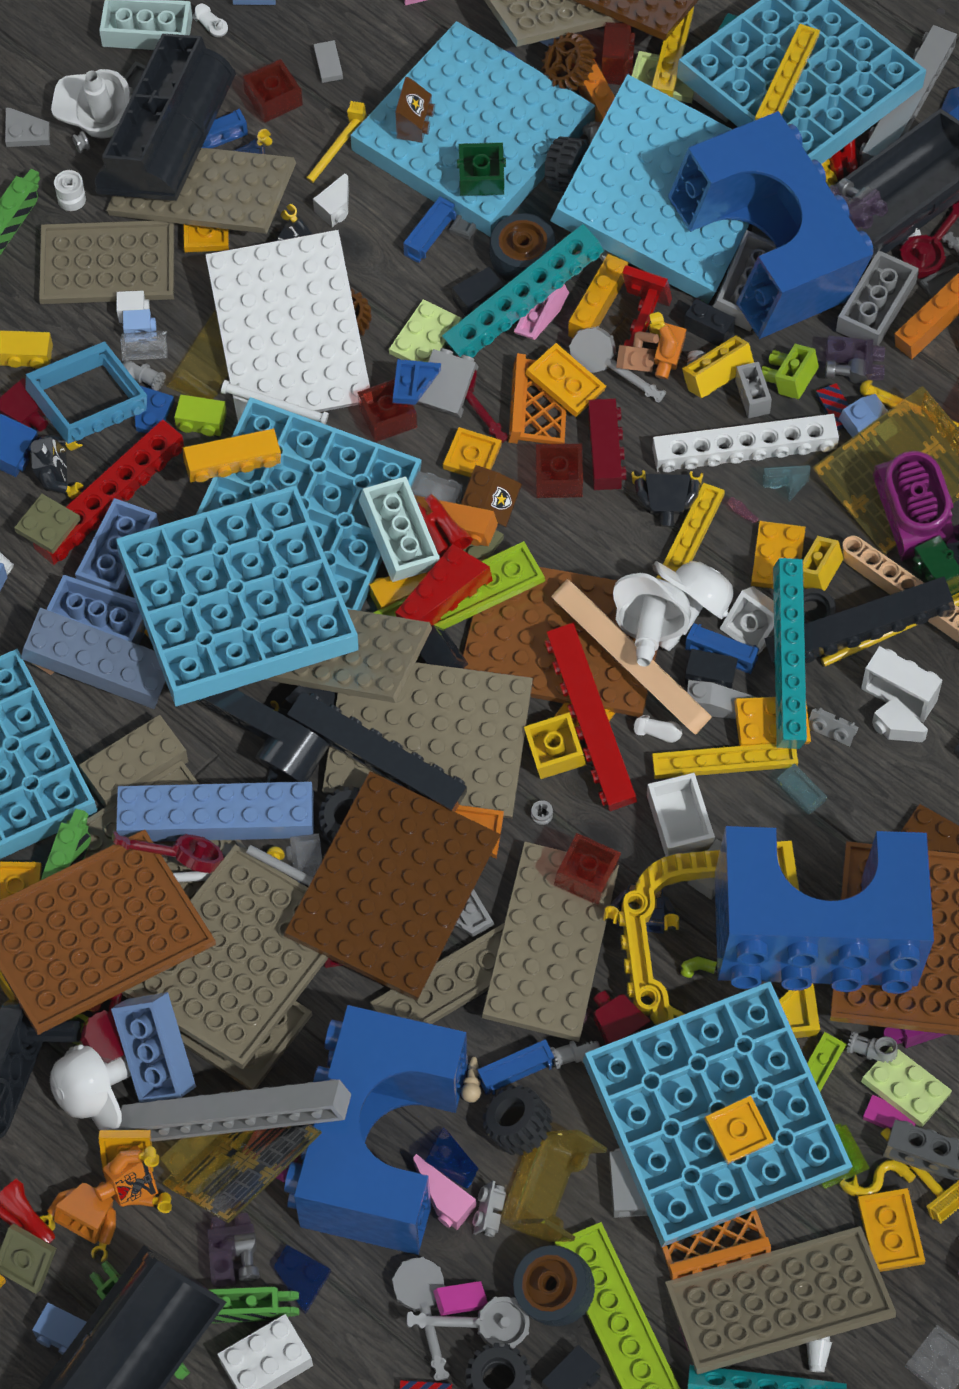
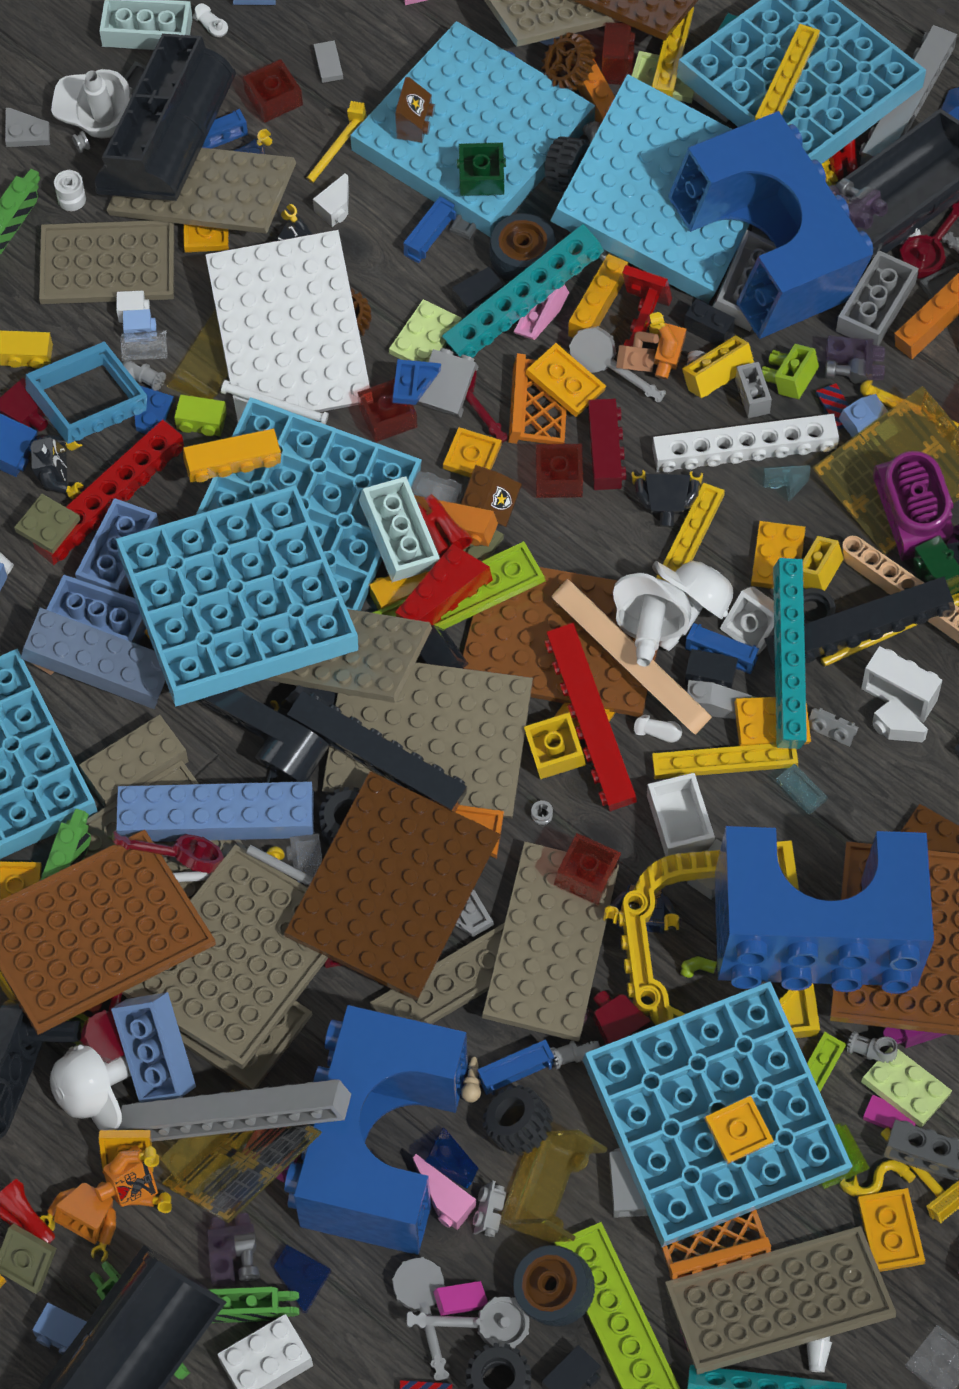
clear pink piece [727,497,758,523] -> none

